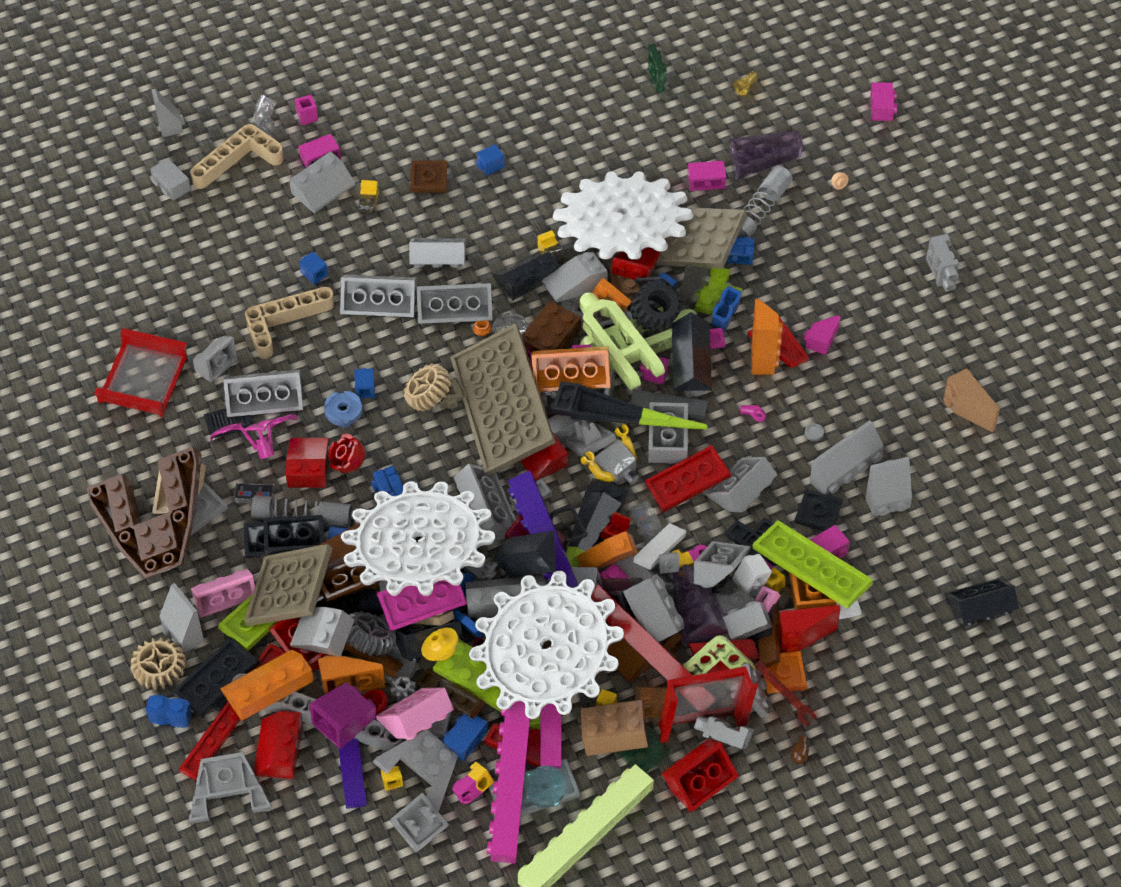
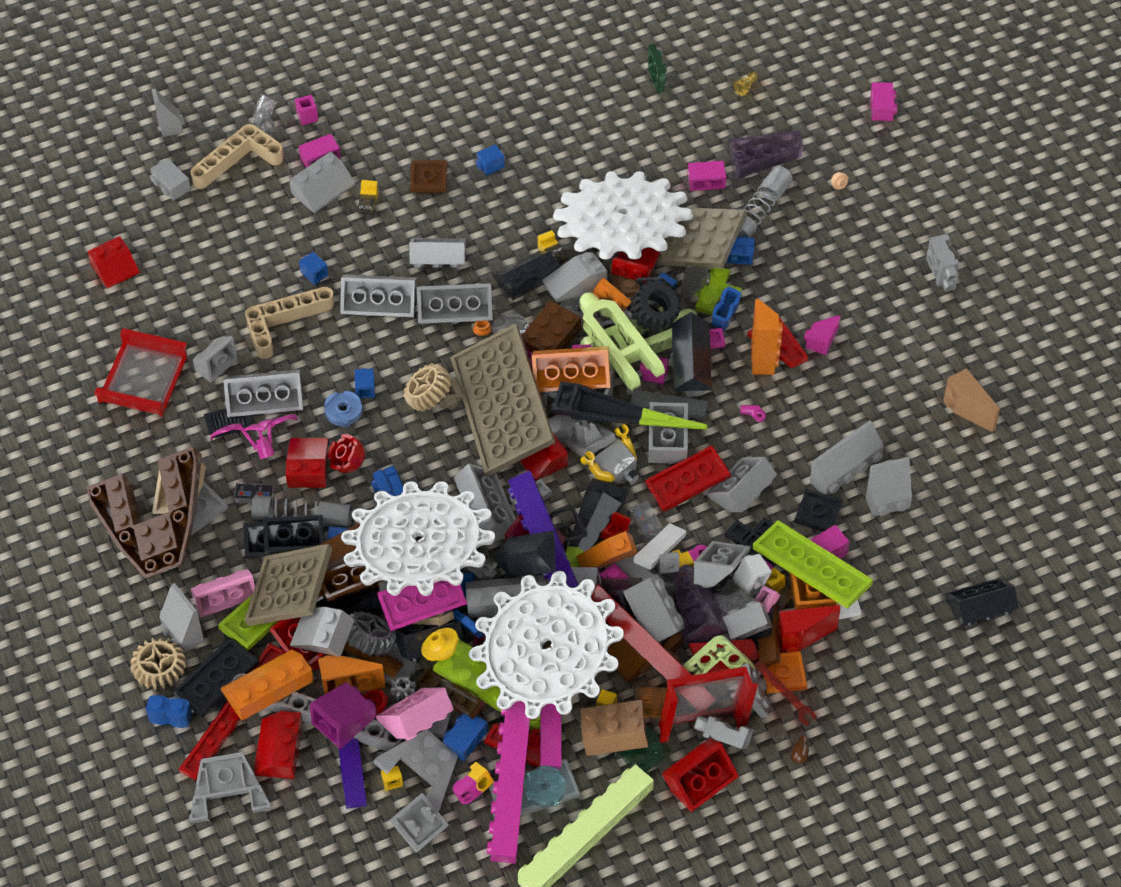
light grey piece [805,423,824,441] -> none
none -> red slope [87,236,140,289]

